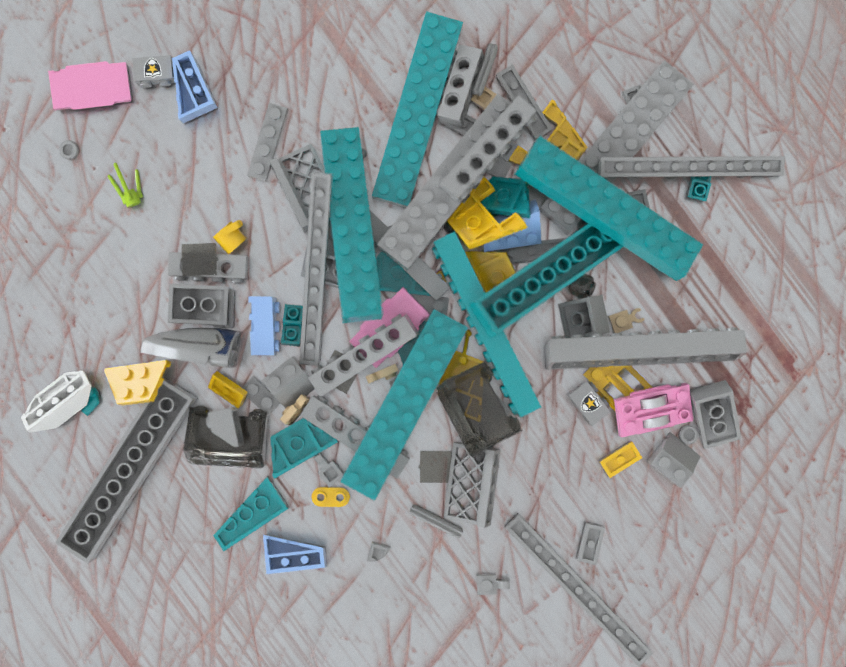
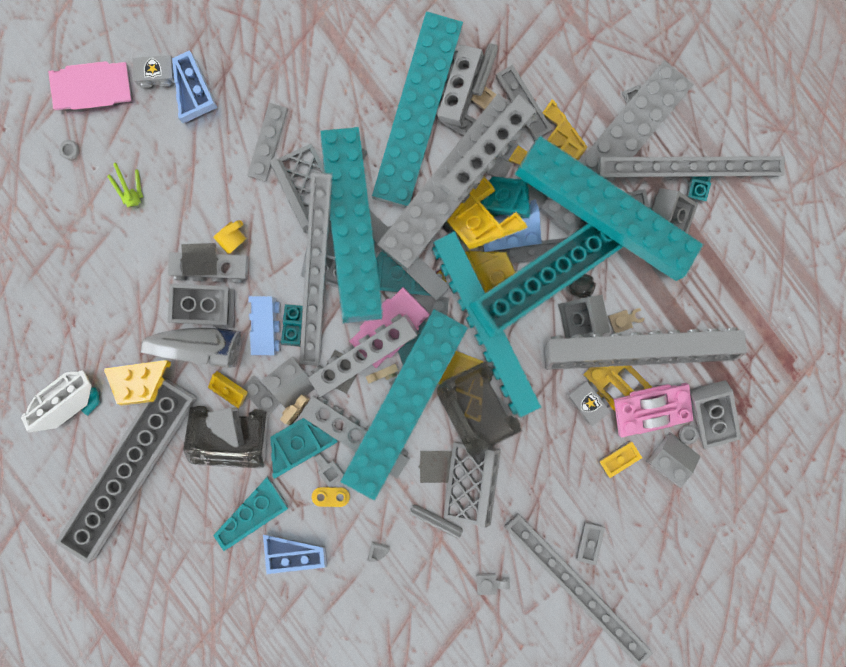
yellow hinge [459,330,472,365] -> none
none -> light grey slope [652,188,698,234]

